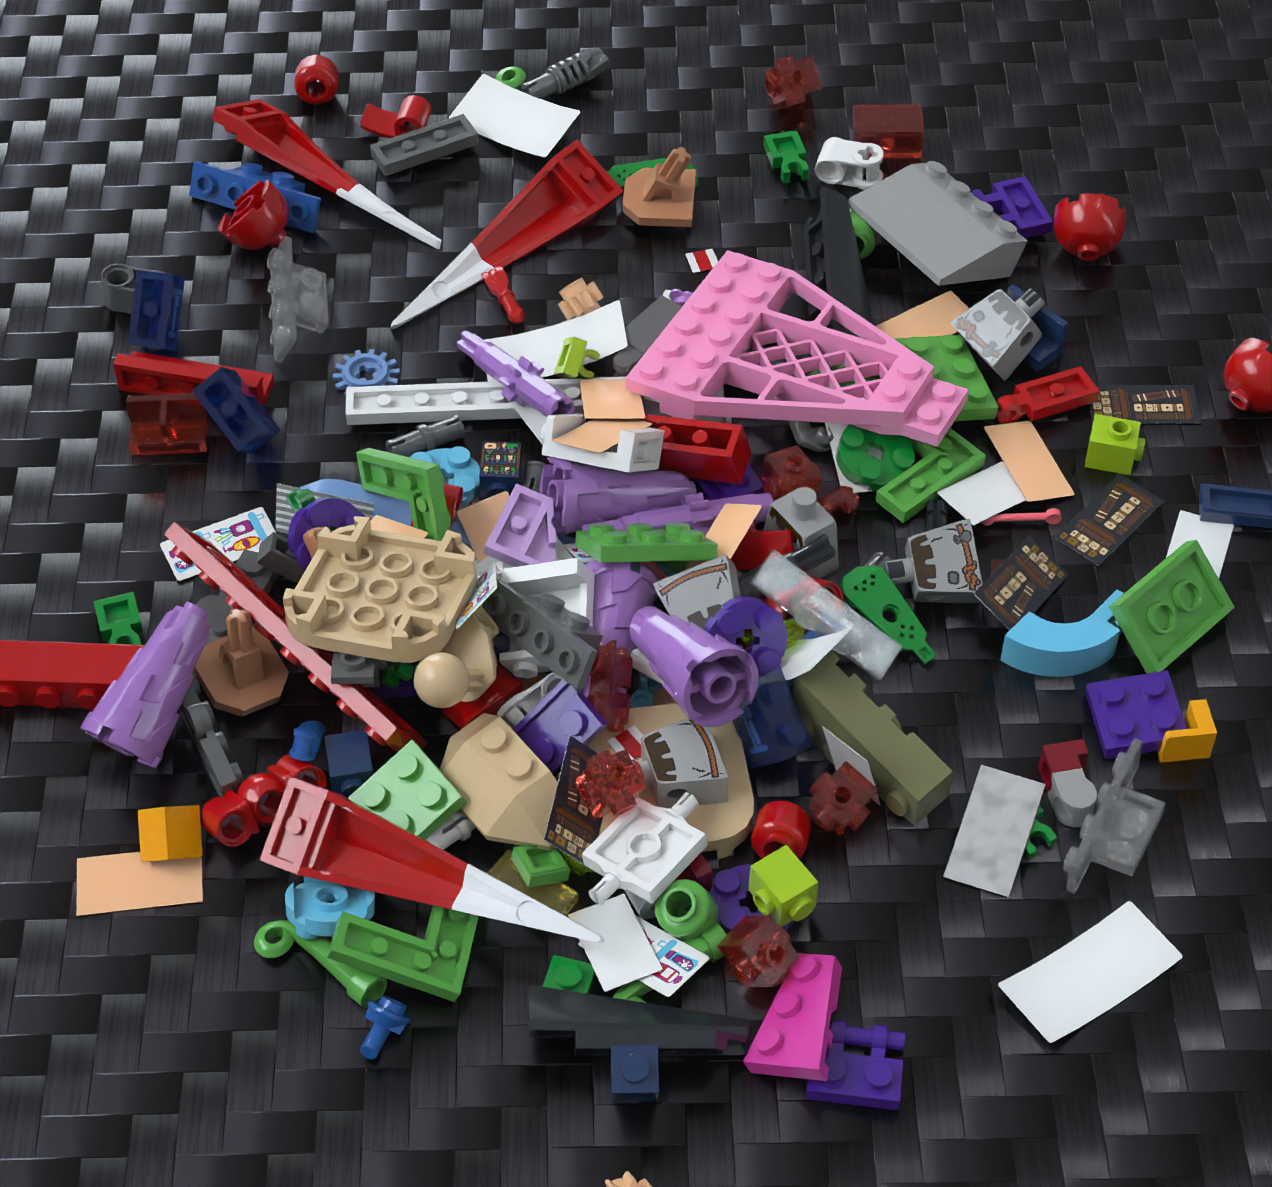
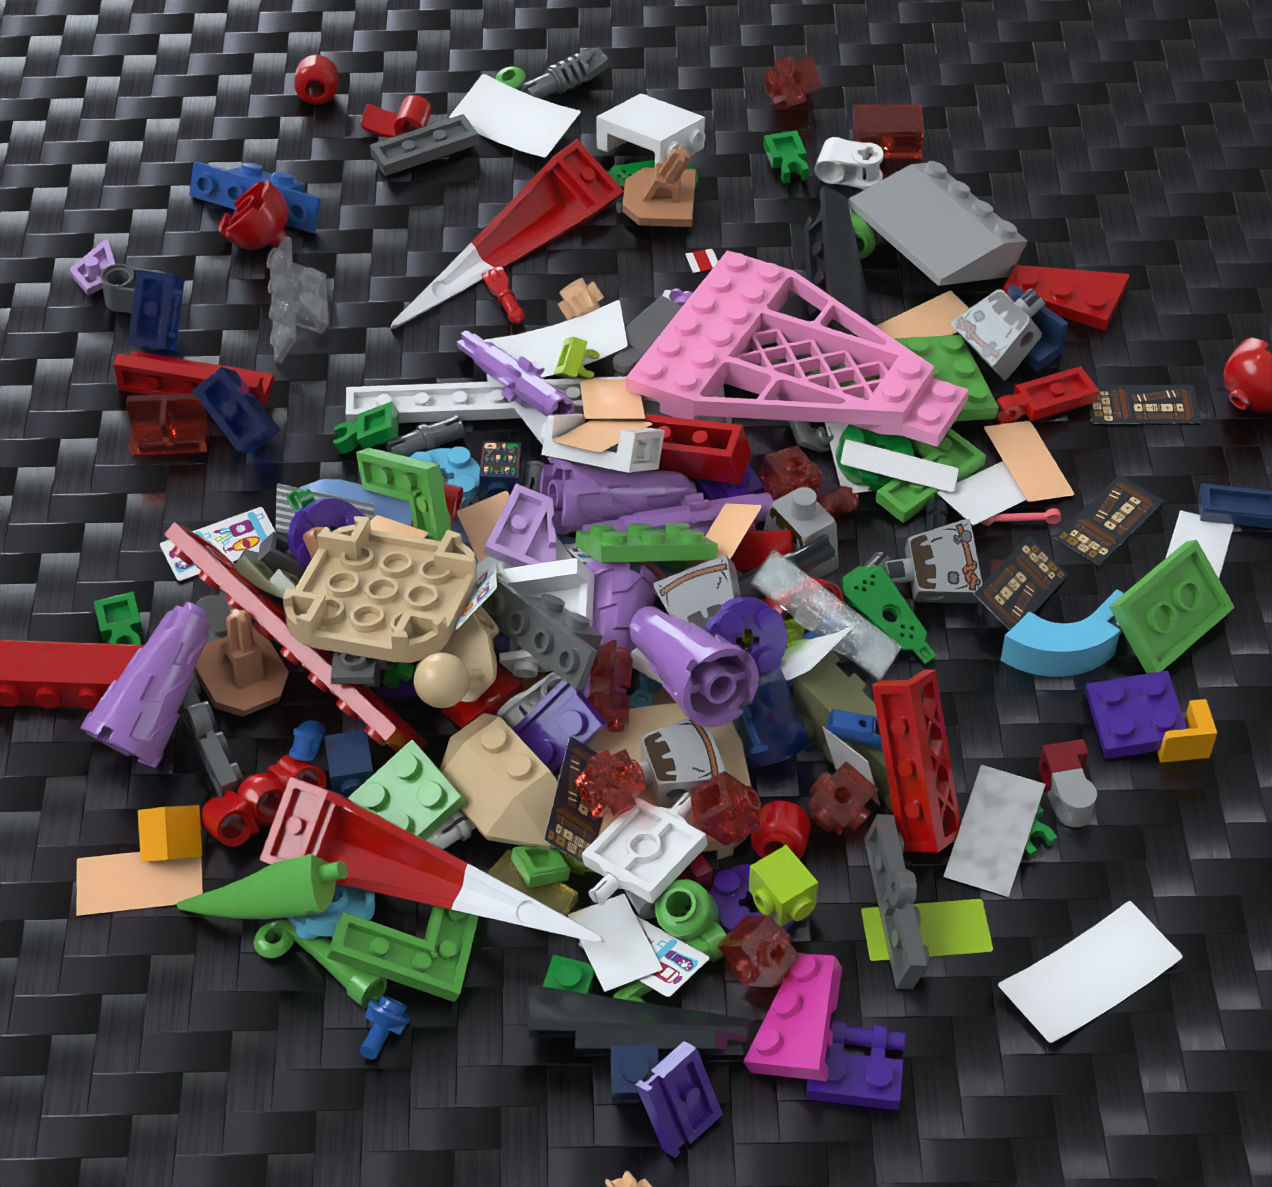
red plate [212,99,441,250] -> none
medium blue gear [332,349,400,396] -> none
sticker [607,725,644,764] -> none
dark purple plate [971,176,1053,238] -> none
red cylinder [1054,193,1126,261] -> none
clear bracket [1063,738,1165,893] -> none
lime brick [1084,414,1145,475] -> none
none -> lavender piece [69,240,115,295]
none -> bright green piece [177,854,348,919]
none -> olive slope [233,555,300,598]
none -> green plate [333,401,399,454]
none -> white panel [596,94,705,166]
none -> dark purple plate [635,1041,723,1158]
none -> clear red brick [690,771,761,846]
none -> blue bar [827,709,883,751]
none -> white sticker [840,440,959,493]
none -> lime sticker [861,899,993,961]
none -> dark grey hinge [864,814,929,989]
none -> red fence [872,670,961,853]
none -> red wing [1003,265,1130,331]

